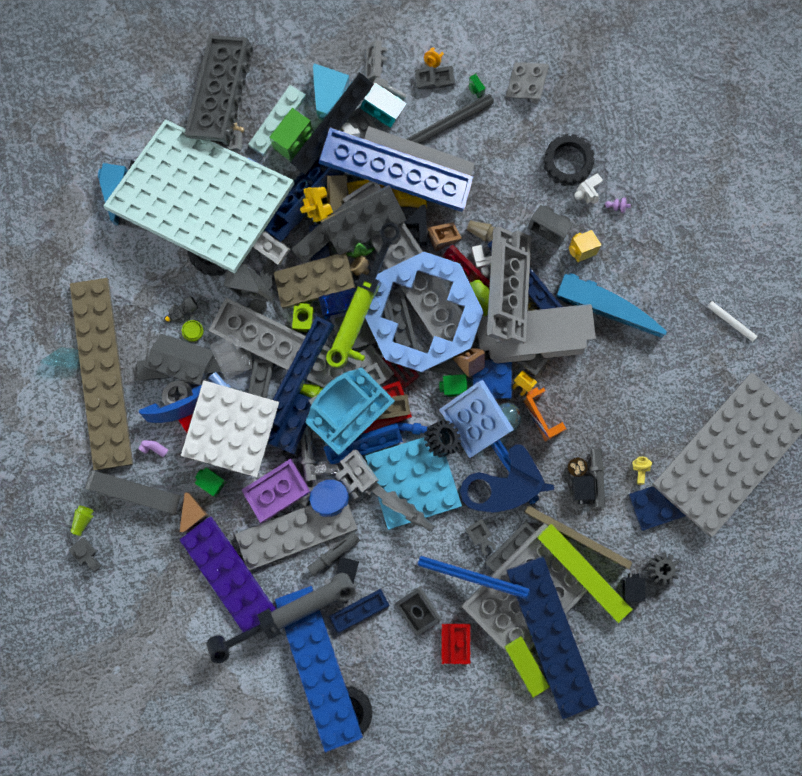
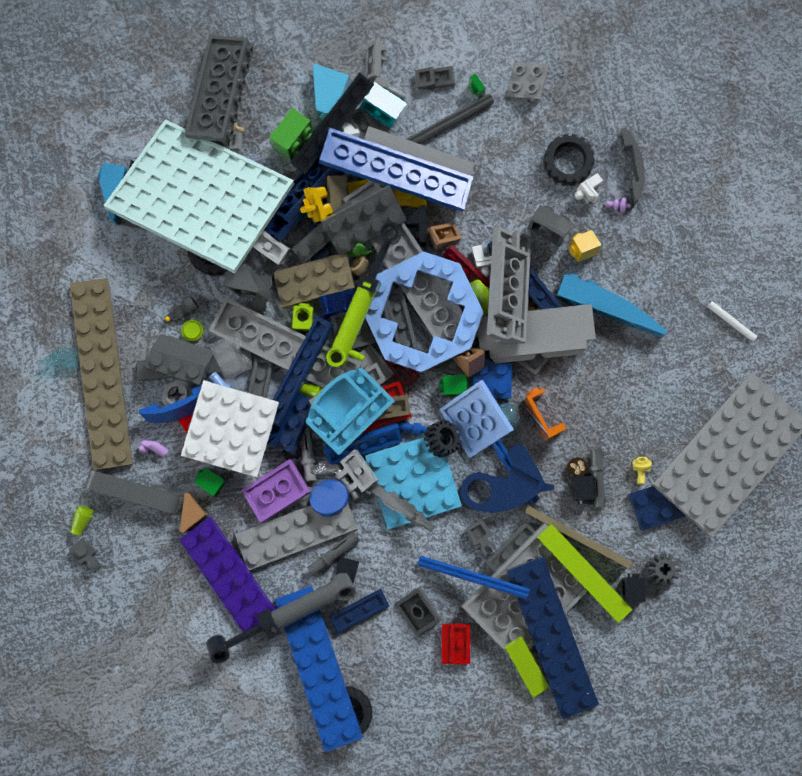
light aqua plate [248,85,306,156] -> none
light orange plate [424,47,443,68] -> none
dark tan cone [467,220,495,242] -> none
yellow tile [512,370,537,396] -> none
none -> dark grey slope [619,128,645,205]

